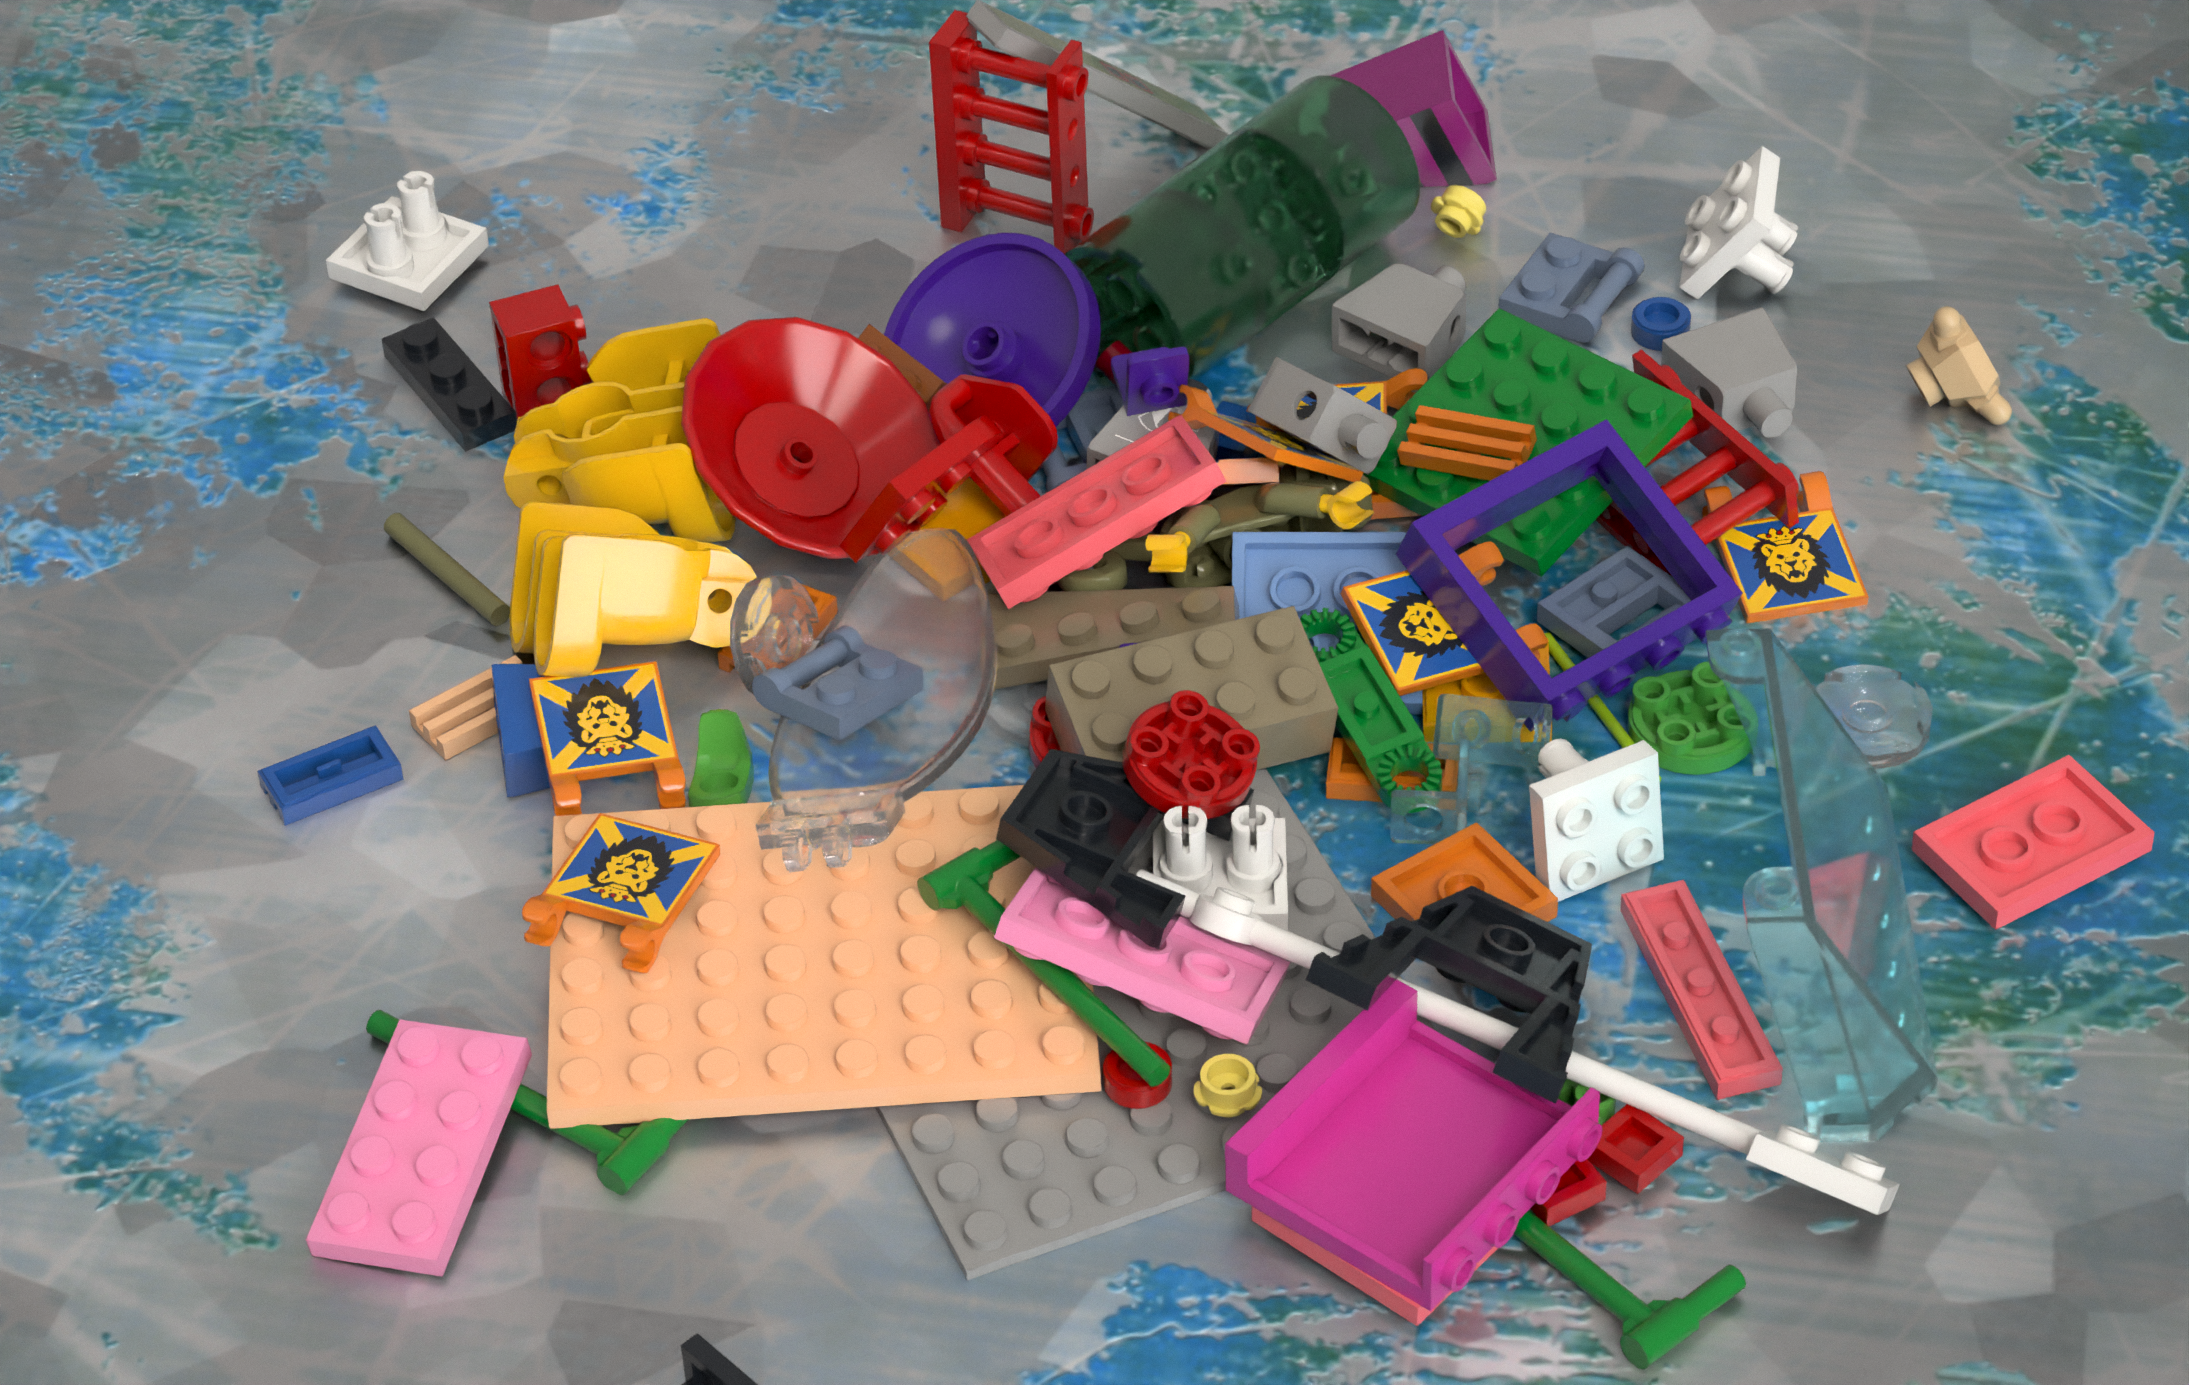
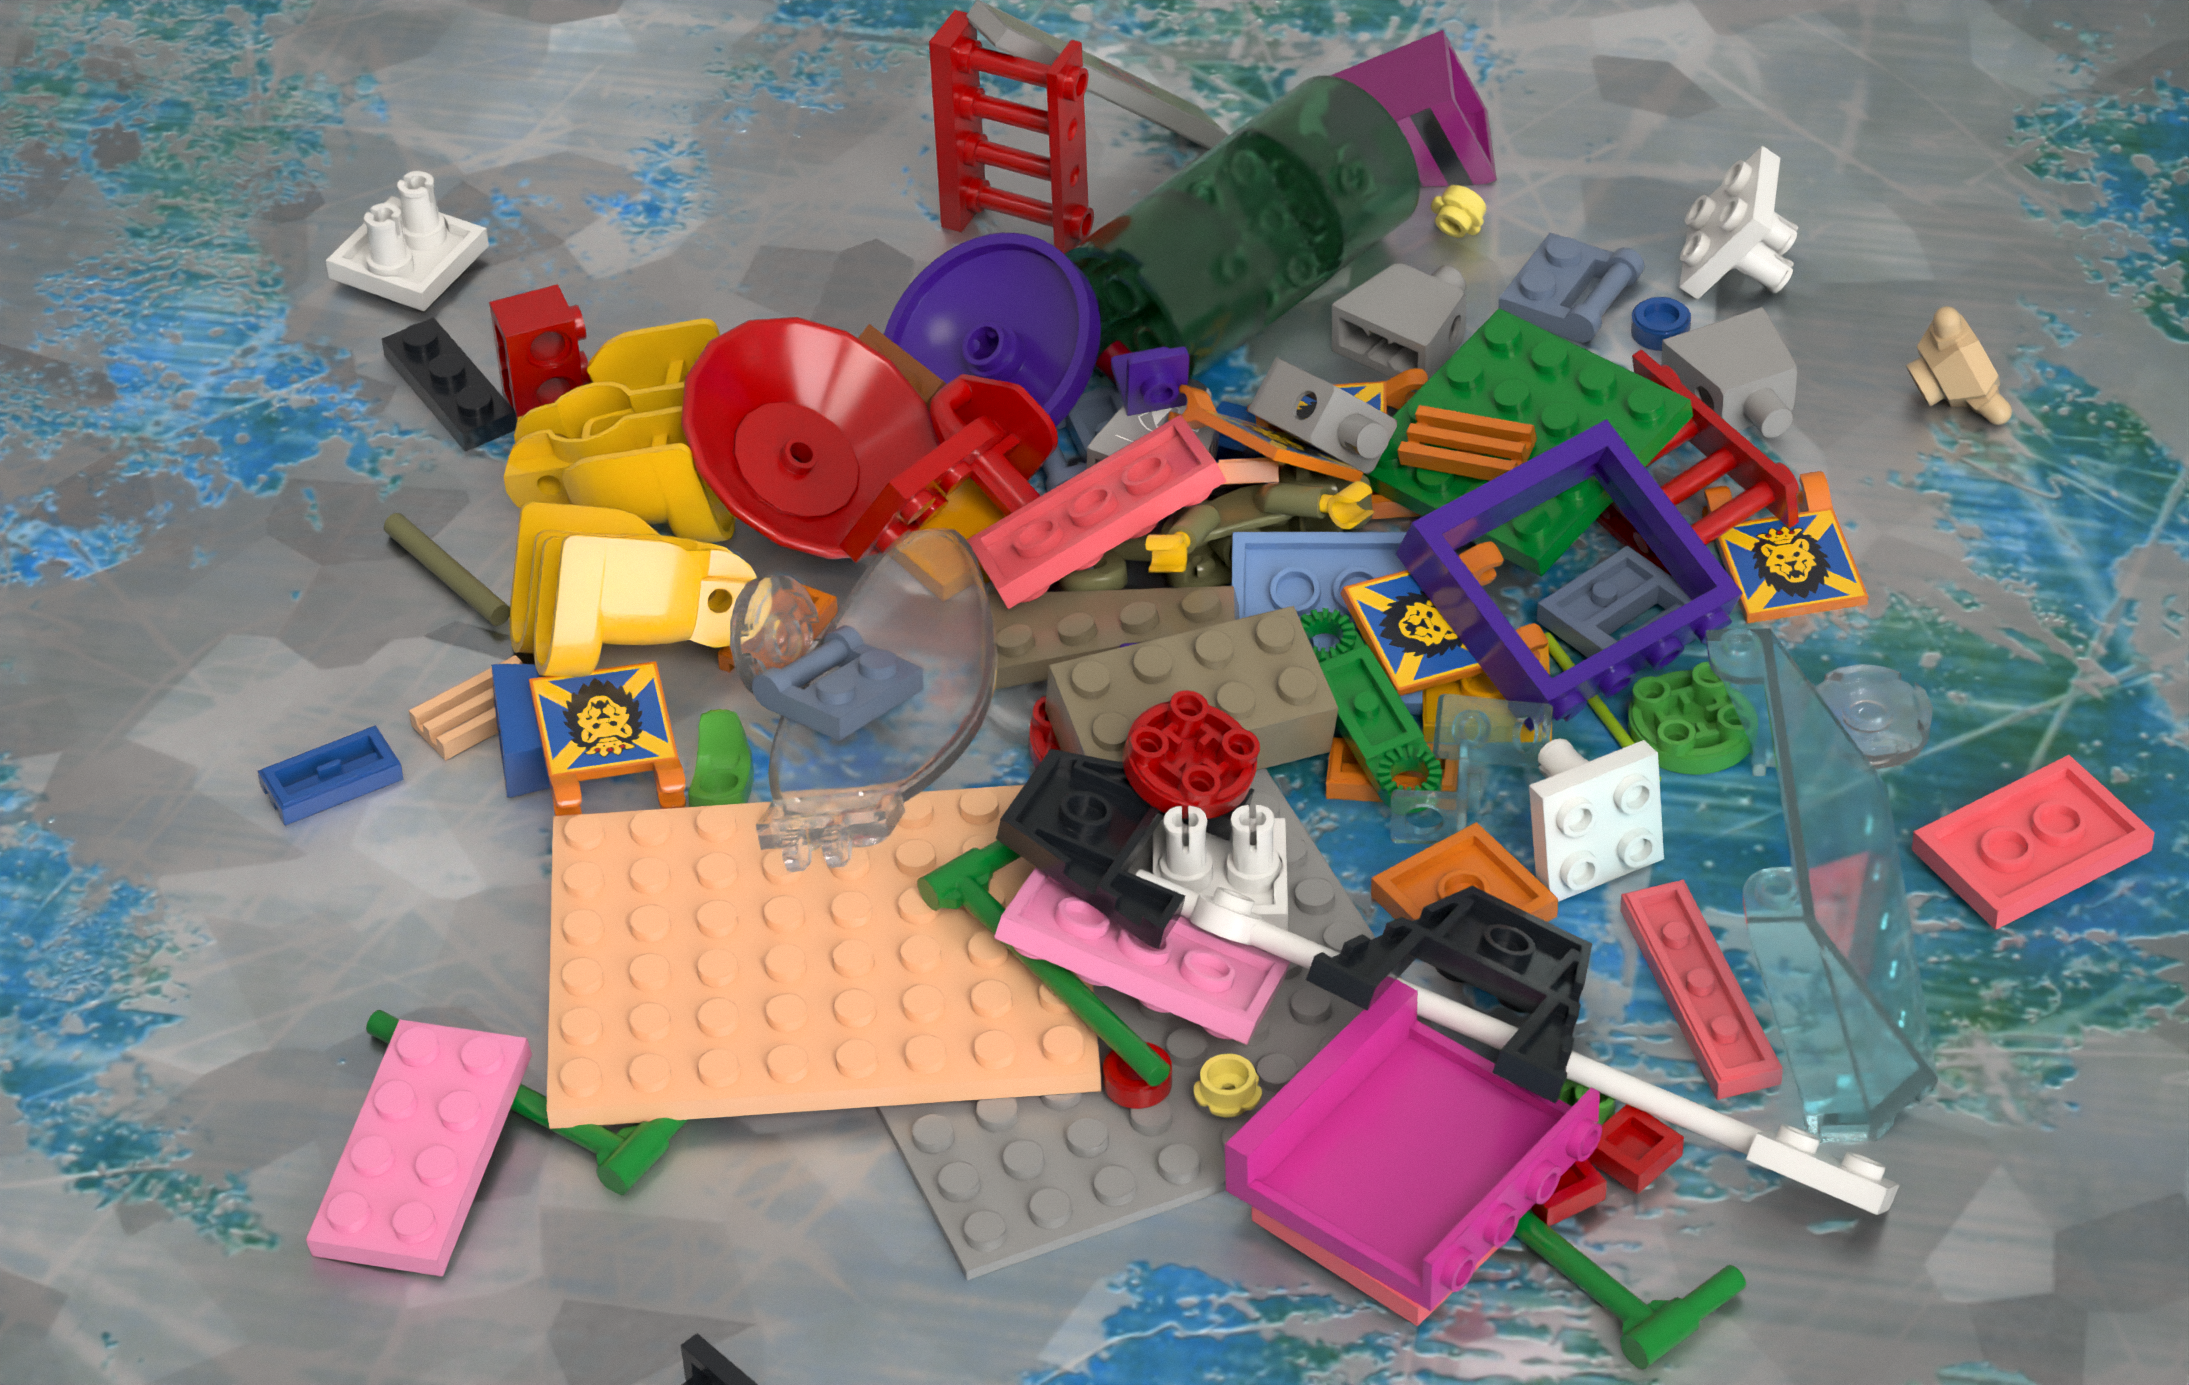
flag [522,813,721,973] -> none

